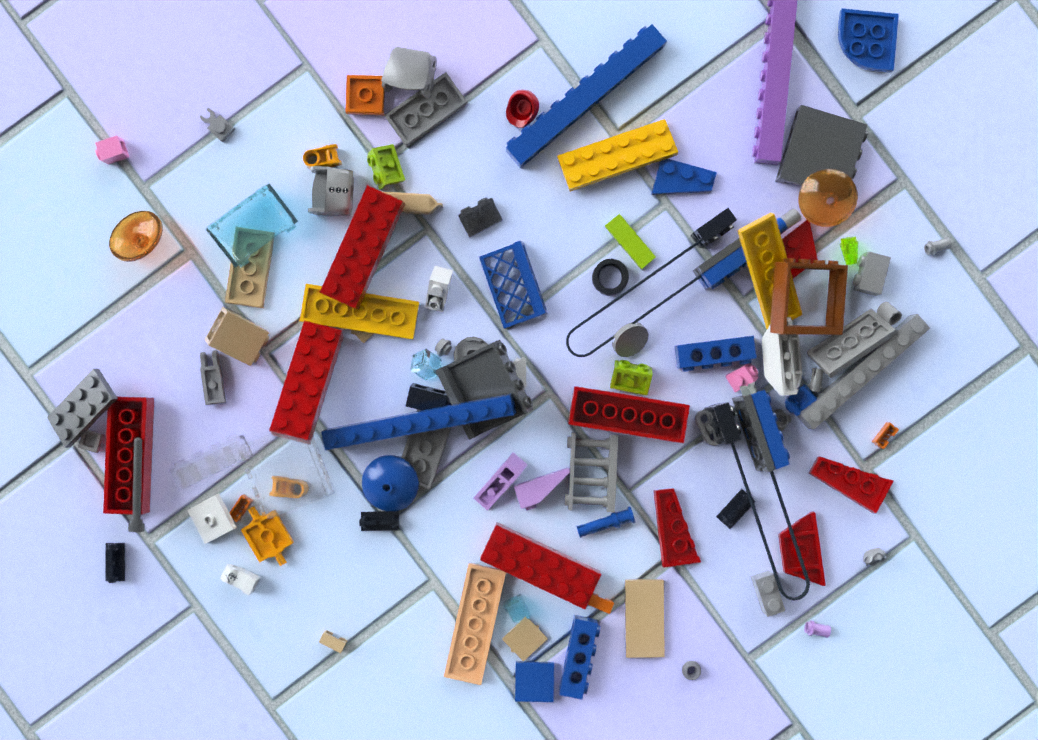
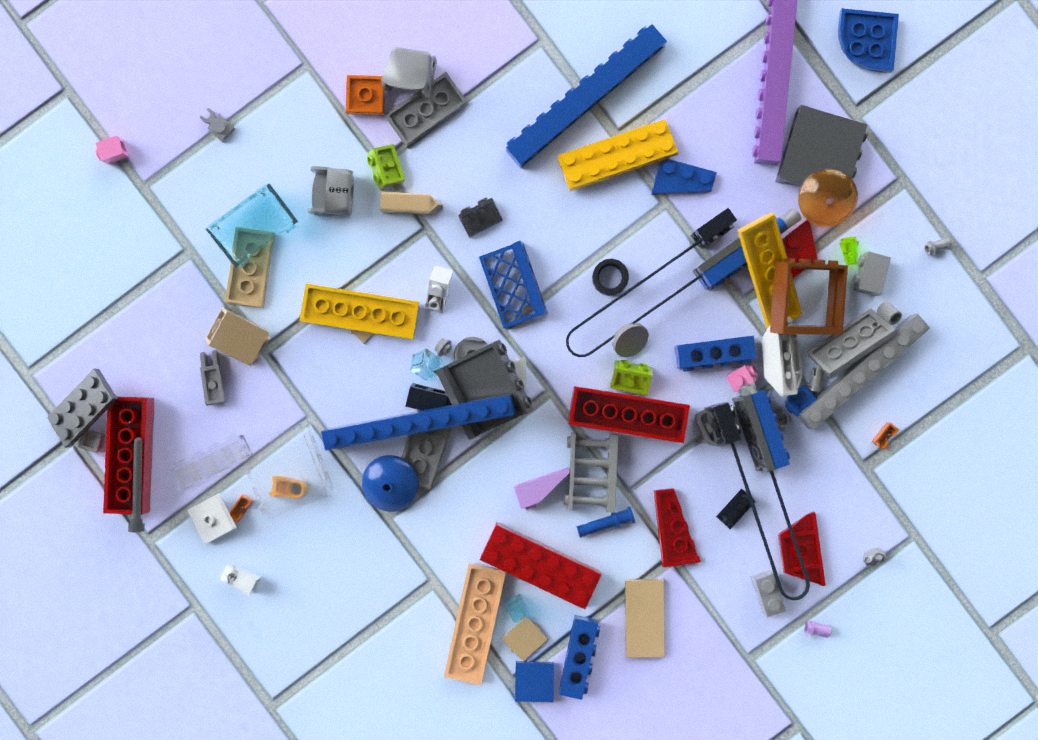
black hinge [105,543,125,583] -> none
clear orange dish [109,211,163,262] -> none
light orange plate [240,506,294,566] -> none
red brick [269,320,344,445] -> none
light orange piece [303,144,342,169] -> none
red brick [319,185,405,309] -> none
tan piece [319,630,348,653] -> none
black hinge [359,511,400,531] -> none
lavender slope [473,453,527,511] -> none
red hat [506,89,539,128] -> none
orange piece [588,593,614,614] -> none
lime tile [604,214,656,270] -> none
light grey plate [682,660,701,680] -> none
red wing [808,456,894,514] -> none

